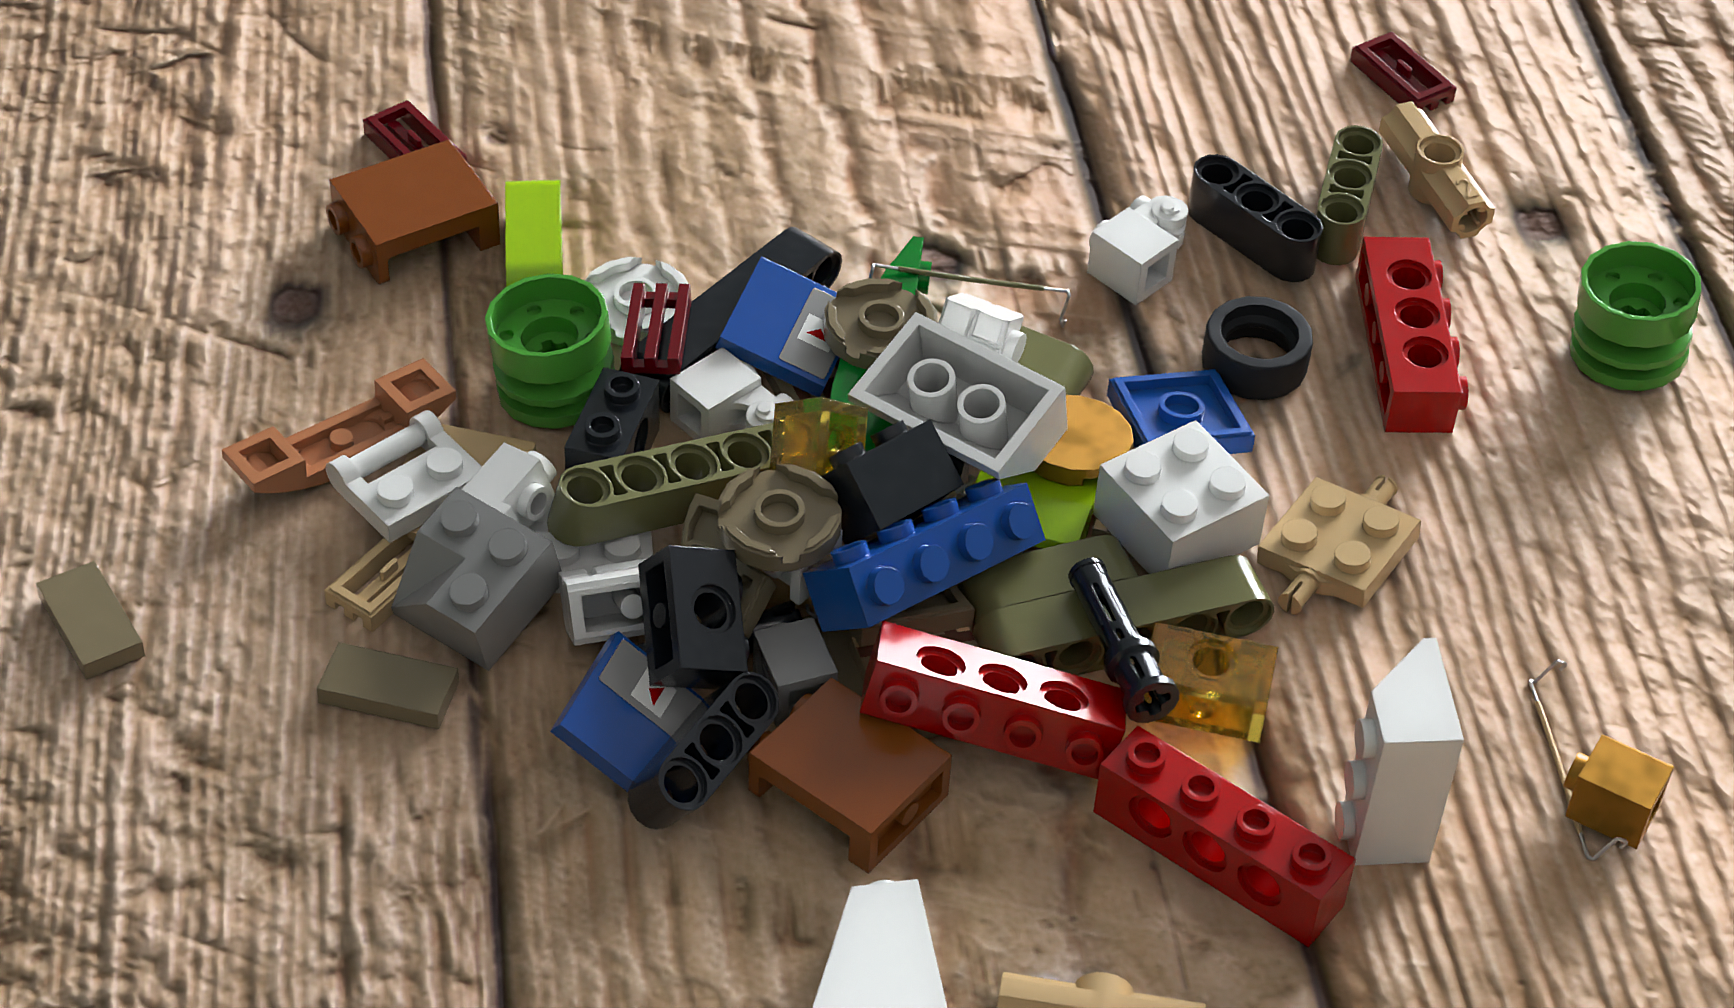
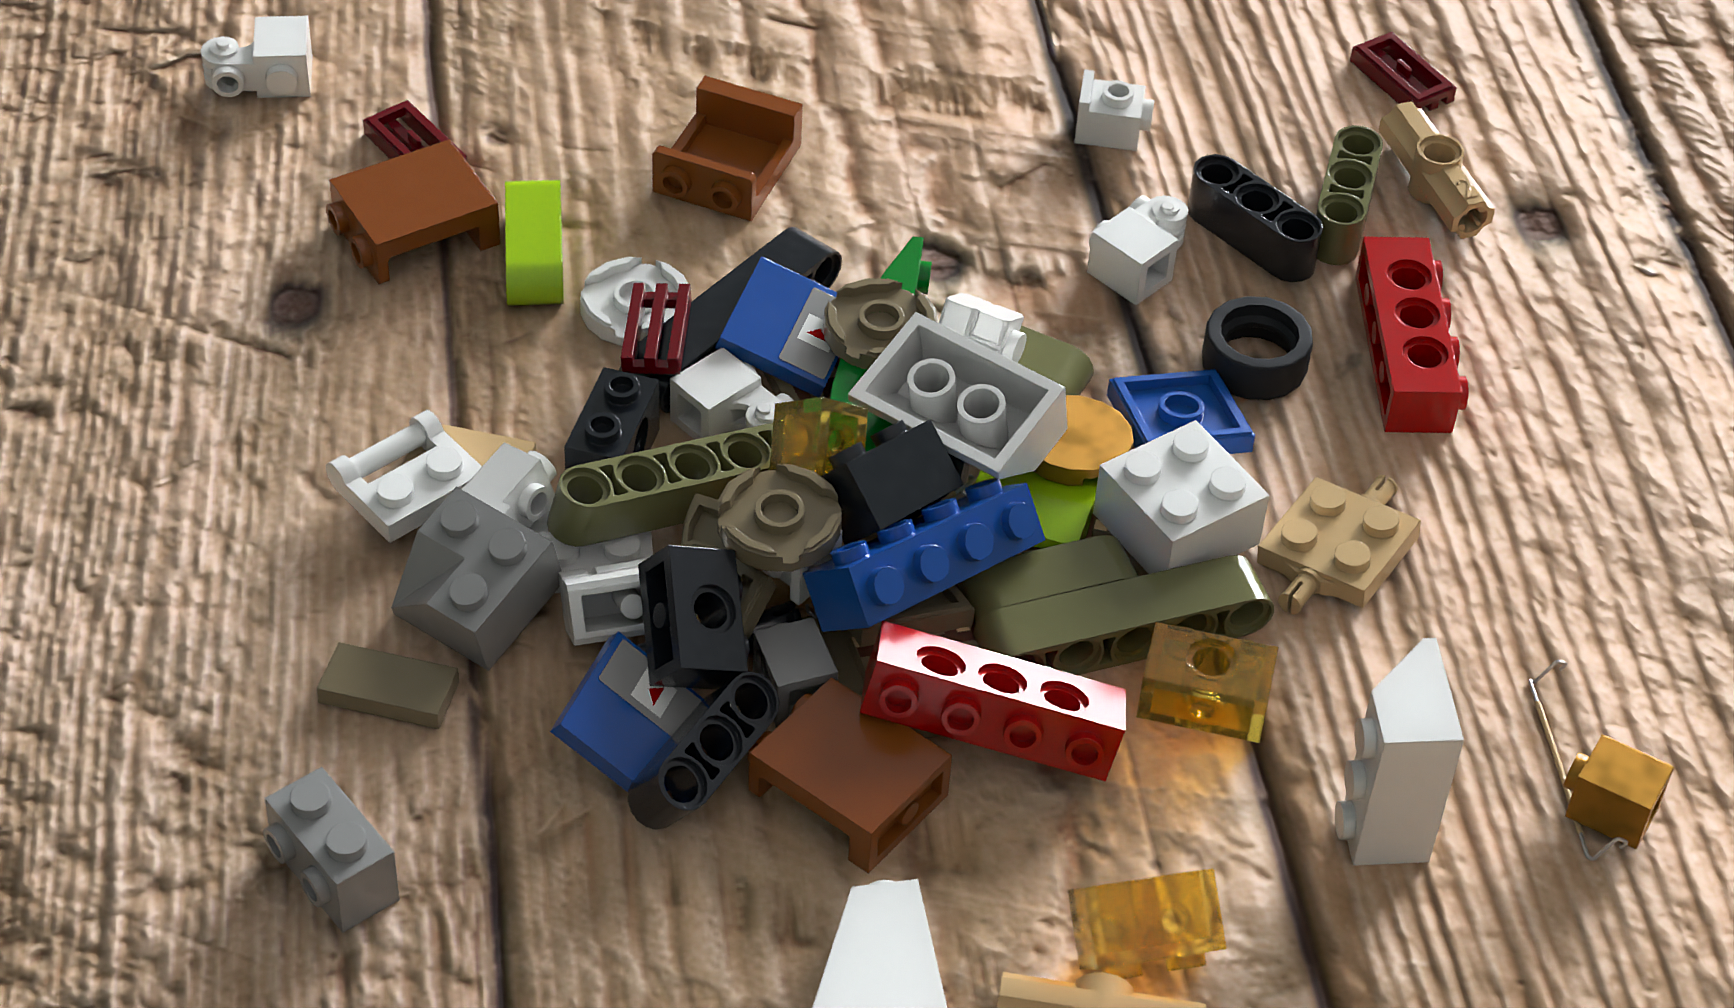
dark tan tile [36,561,145,680] -> none
nougat slope [222,358,456,494] -> none
tan tile [324,527,420,632] -> none
bright green wheel [485,273,615,429] -> none
olive piece [869,263,1071,328] -> none
black pin [1068,557,1180,723] -> none
red brick [1093,725,1356,947] -> none
bright green wheel [1570,241,1701,391] -> none
none -> white brick [201,16,312,98]
none -> light grey brick [263,767,400,932]
none -> dark orange panel [652,76,803,221]
none -> clear yellow brick [1067,868,1227,979]
none -> white brick [1074,69,1154,151]

